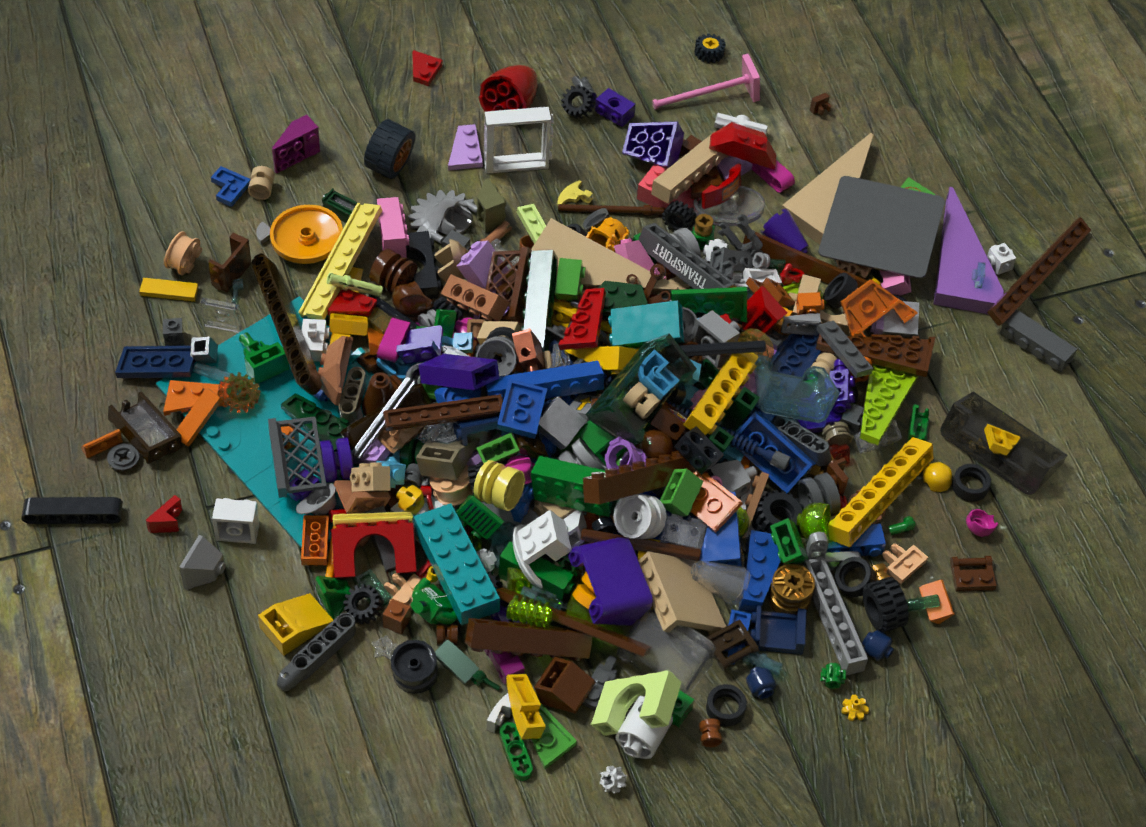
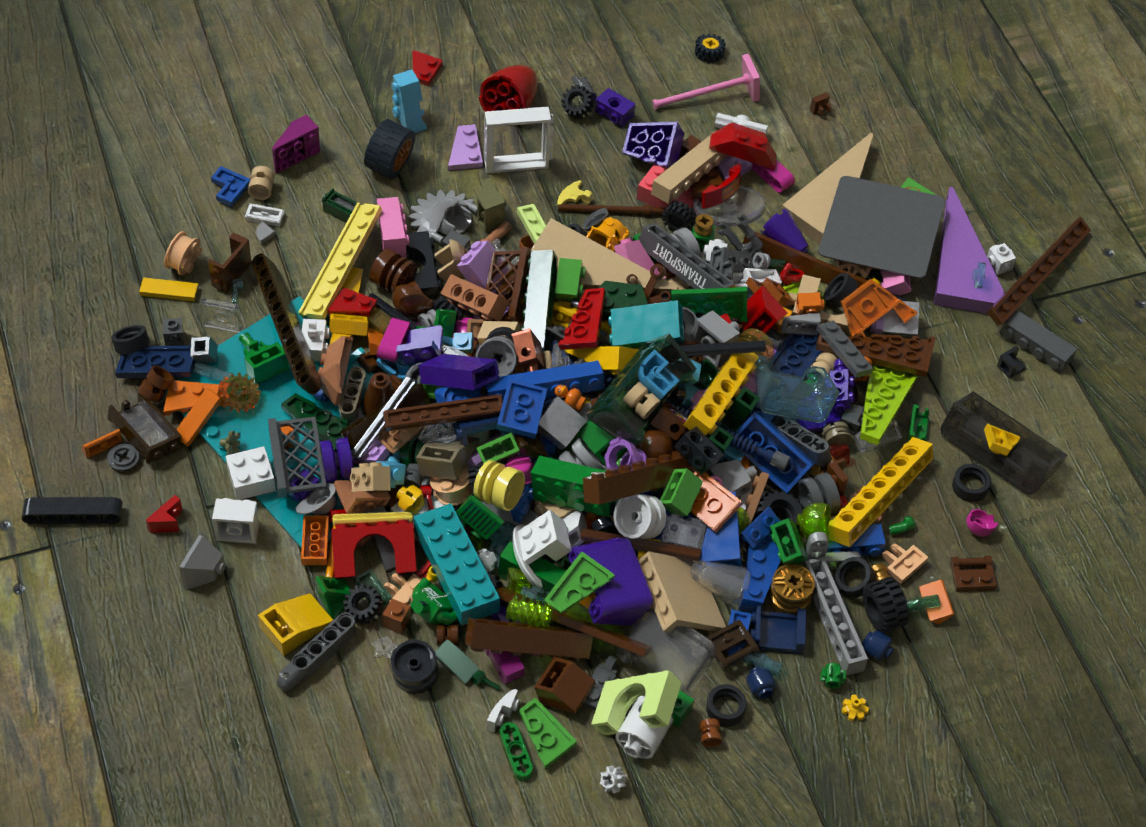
light orange dish [270,205,343,264] -> none
yellowish green pin [326,273,383,297] -> none
yellow slope [506,674,546,739] -> none
yellow hair [923,462,952,492] -> none
none -> black tyre [111,325,150,354]
none -> reddish brown wheel [138,366,174,402]
none -> olive plant [219,431,240,455]
none -> white brick [226,446,276,500]
none -> white tile [245,204,285,227]
none -> medium azure wedge [391,70,427,133]
none -> bright green wing [544,551,615,614]
none -> orange animal [555,384,586,412]
none -> blue hinge [740,507,780,548]
none -> black panel [997,346,1026,379]

